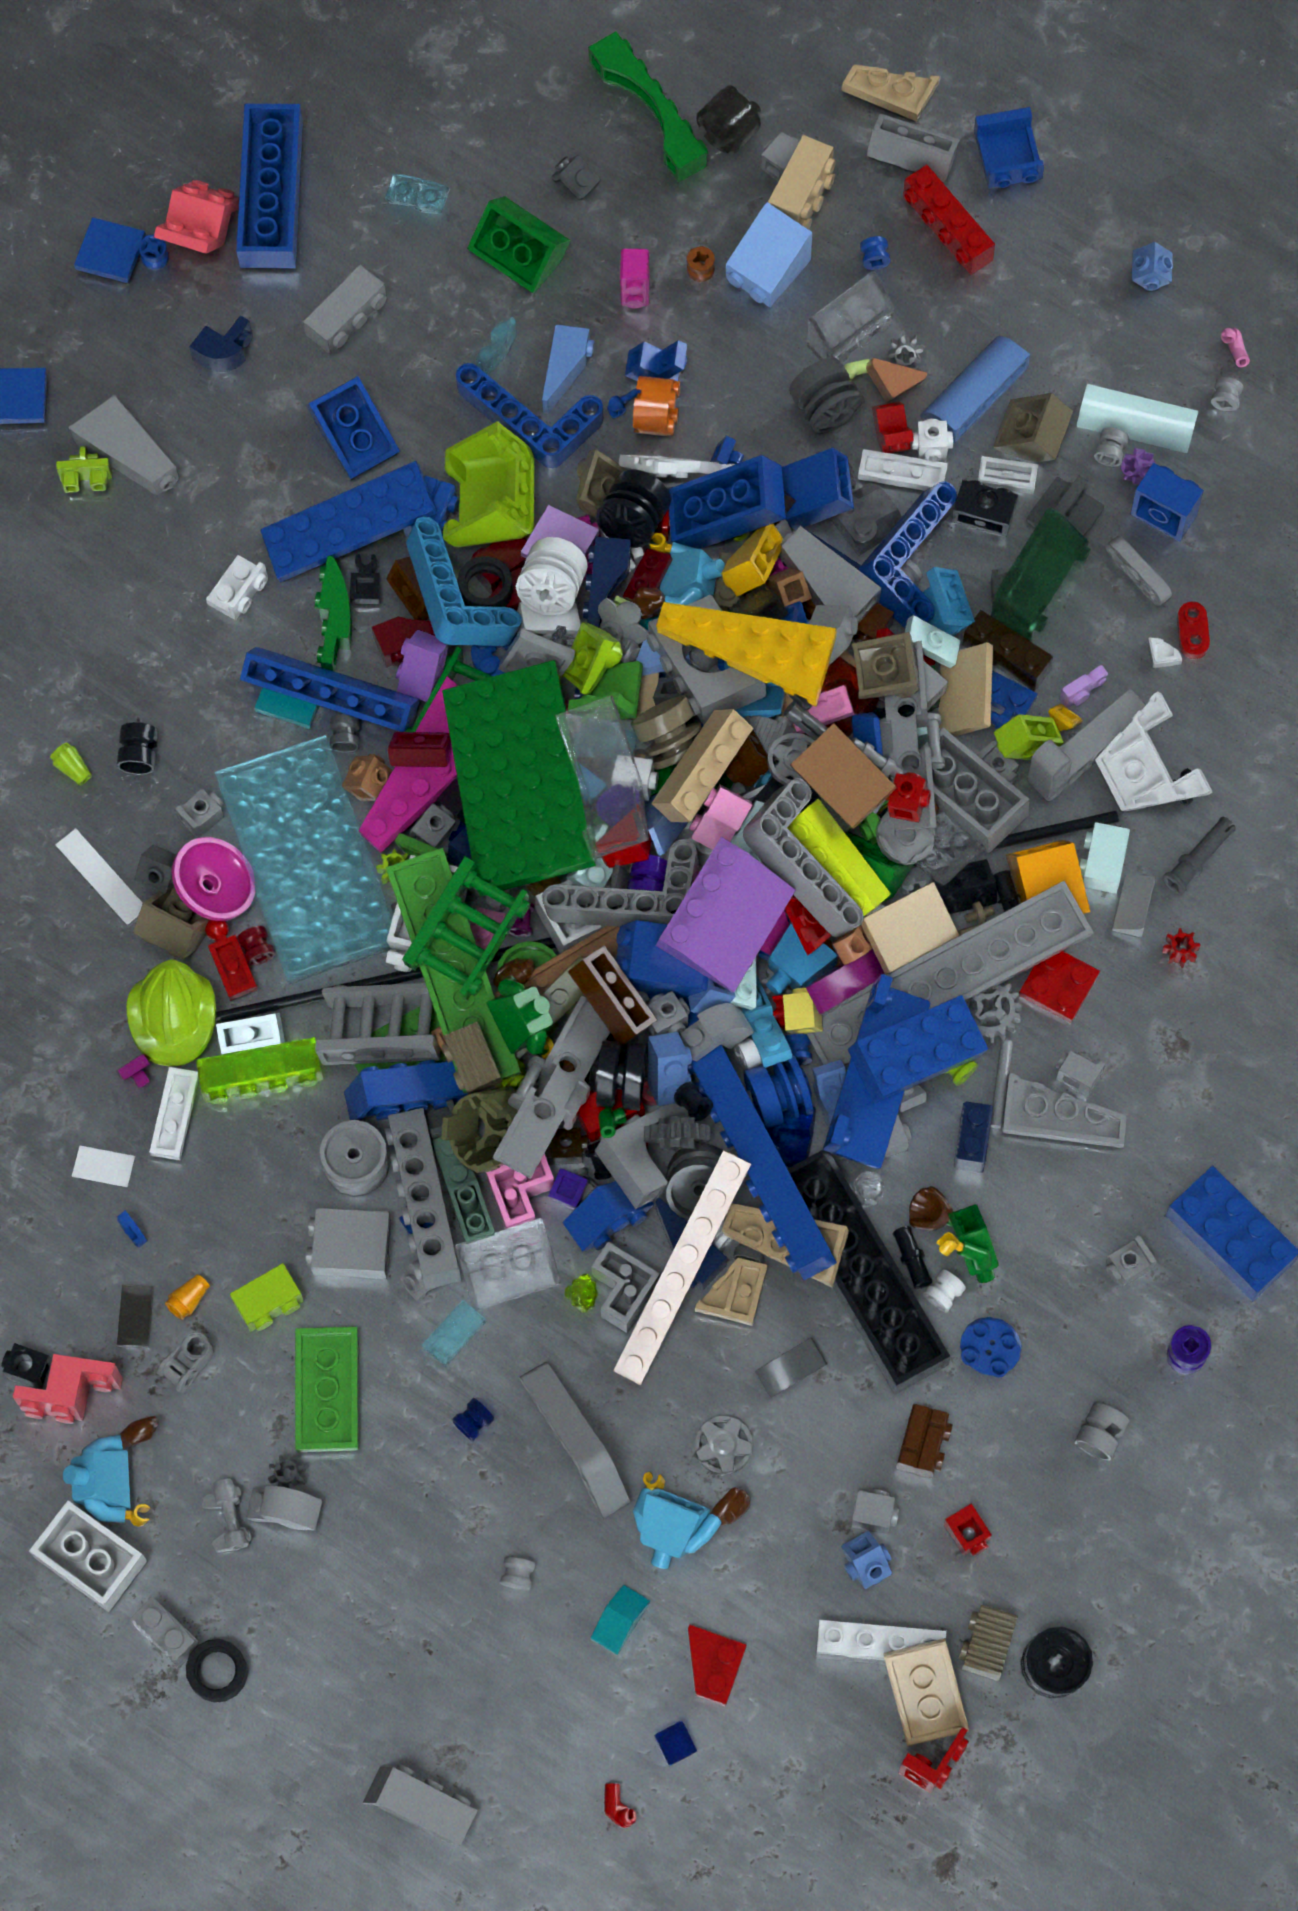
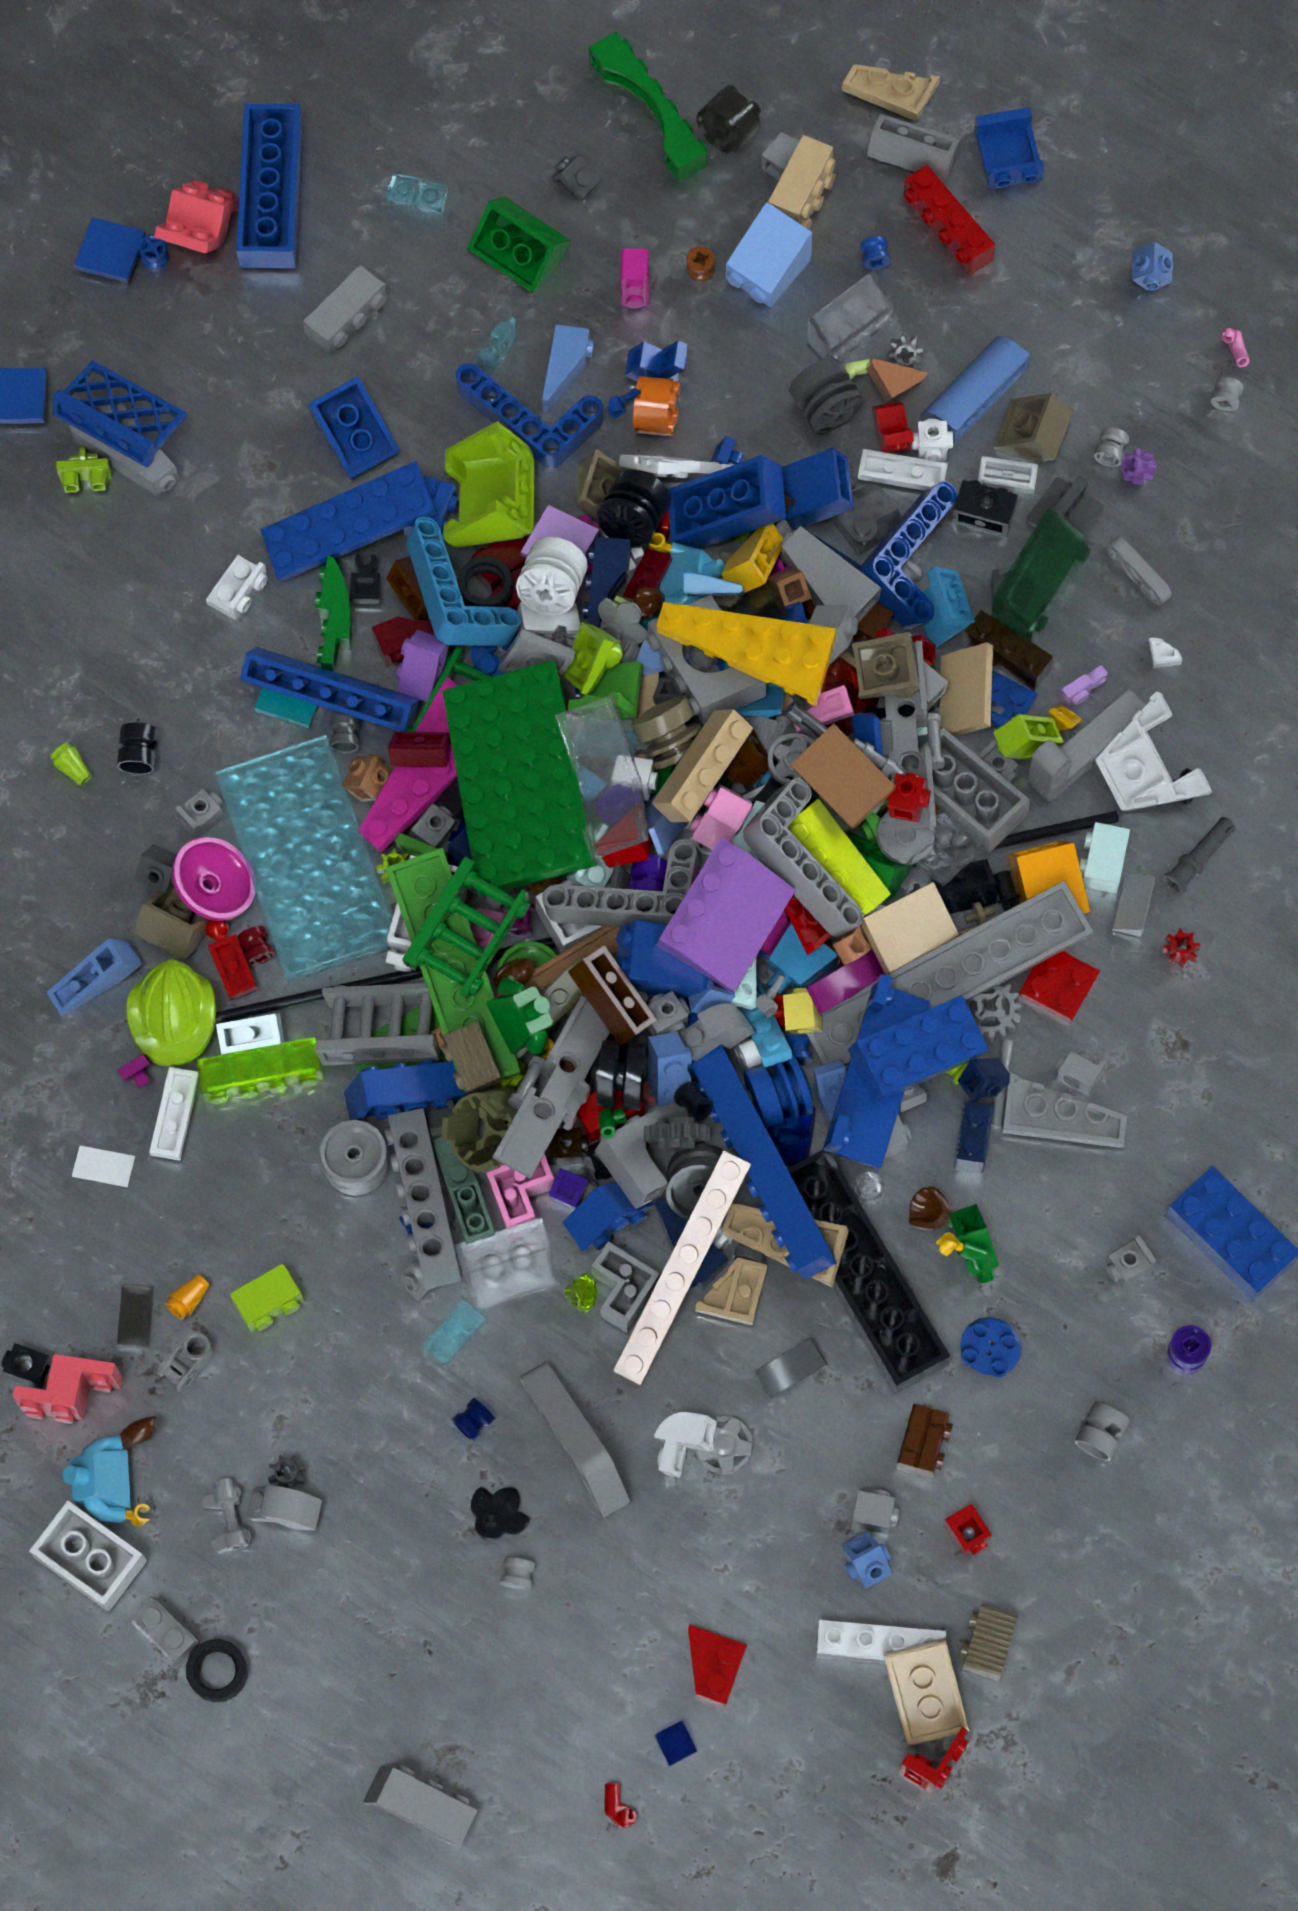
white sticker [55,828,143,925] -> none
blue tile [117,1210,147,1247] -> none
dark blue brick [189,315,252,372] -> none
bright green plate [295,1327,359,1452] -> none
light grey brick [306,1208,391,1279] -> none
teal slope [591,1585,650,1655] -> none
medium azure torso [633,1472,750,1569] -> none
black pin [892,1226,933,1289] -> none
light aqua plate [905,615,961,668] -> none
white wheel [923,1269,966,1313] -> none
black wheel [1020,1627,1093,1699] -> none
light aqua brick [1077,384,1198,453] -> none
blue brick [1130,463,1204,542] -> none
red plate [1177,601,1210,659] -> none
none -> medium blue slope [46,938,142,1016]
none -> blue fence [52,360,187,468]
none -> black plate [470,1487,530,1541]
none -> white brick [654,1412,717,1478]
none -> dark azure slope [683,570,745,596]
none -> light grey hand [756,974,785,1018]
none -> dark blue brick [958,1058,1010,1102]

